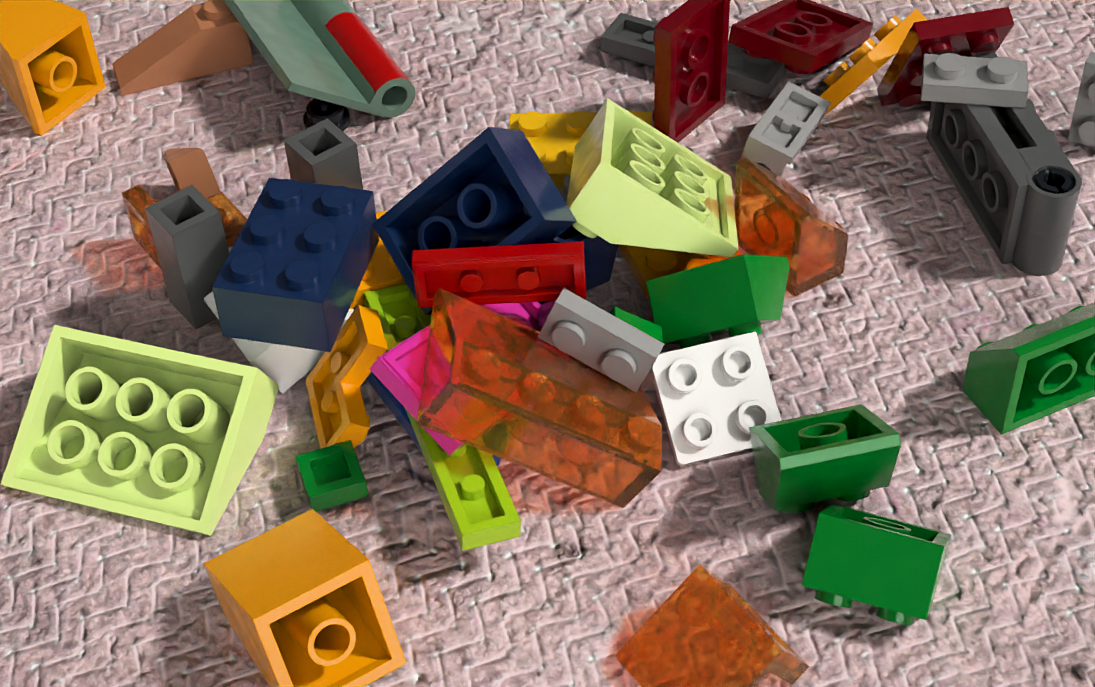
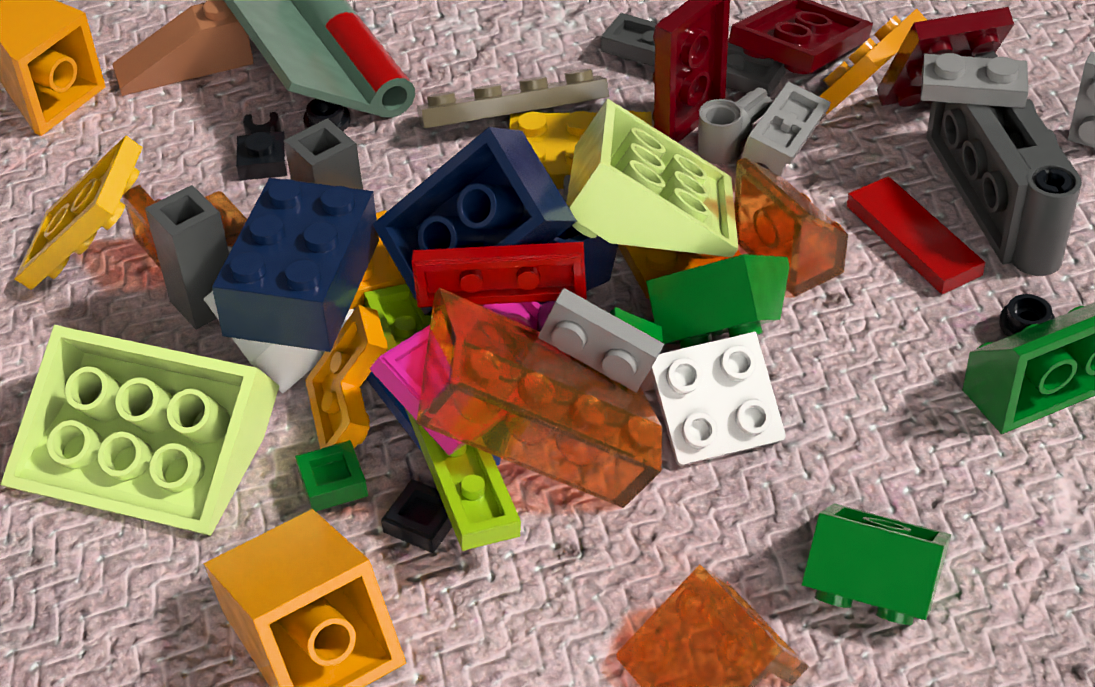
nougat slope [163,148,221,199] -> none
green slope [749,404,901,513] -> none
none -> yellow plate [14,136,143,290]
none -> black plate [236,112,287,181]
none -> black tile [381,479,452,553]
none -> dark tan plate [417,69,609,129]
none -> light grey axle [698,88,773,164]
none -> red tile [847,176,986,294]
none -> black plate [999,294,1055,337]

